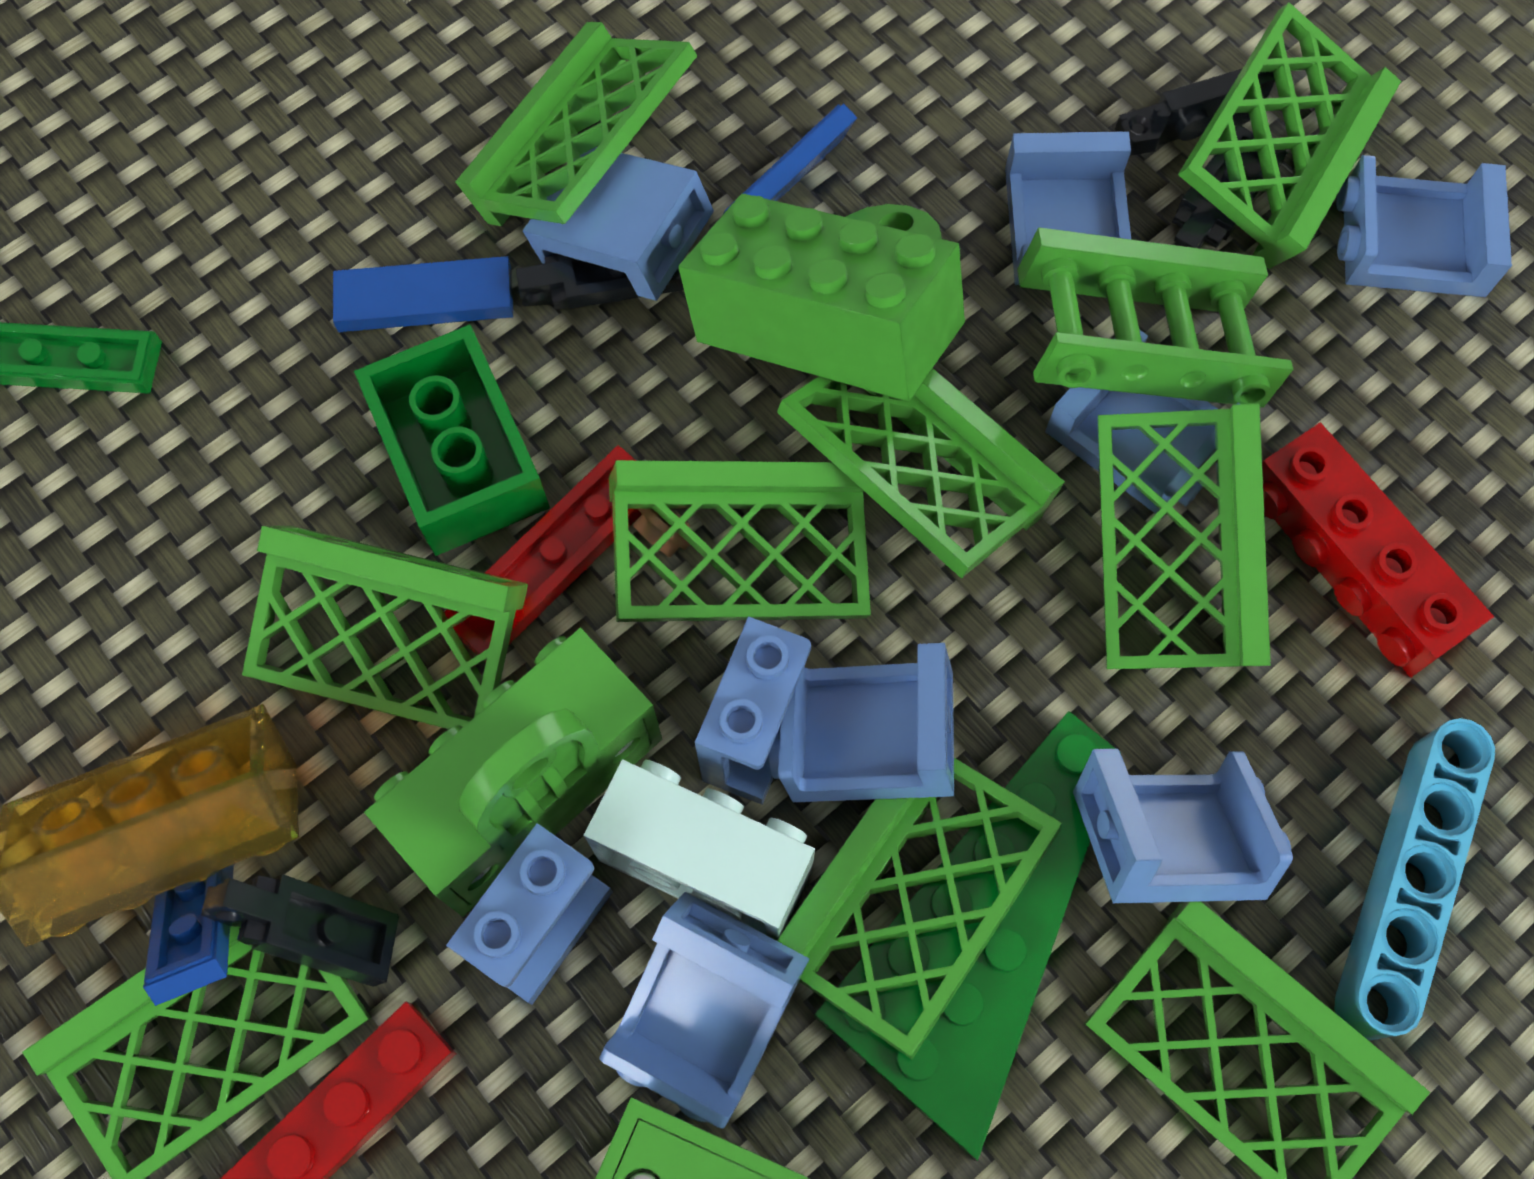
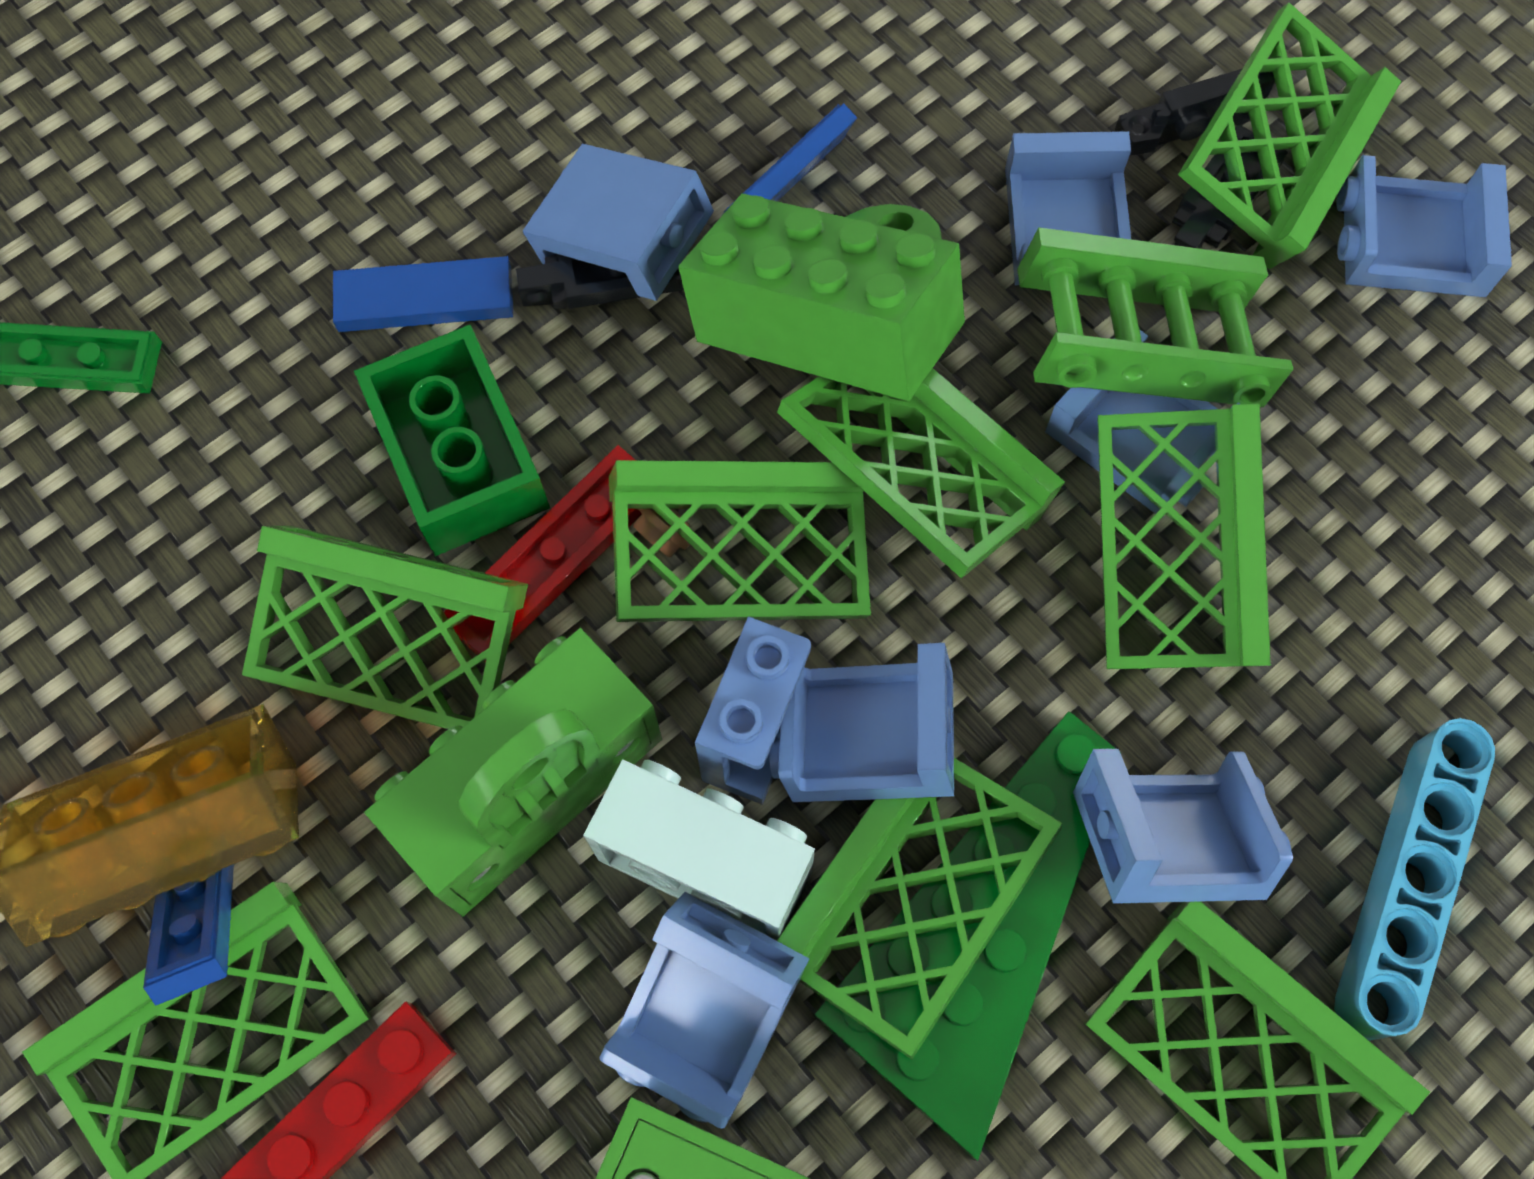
black hinge [201,874,399,987] -> none
medium blue panel [446,823,613,1005] -> none
bright green fence [455,22,697,226] -> none
red brick [1262,422,1494,678] -> none

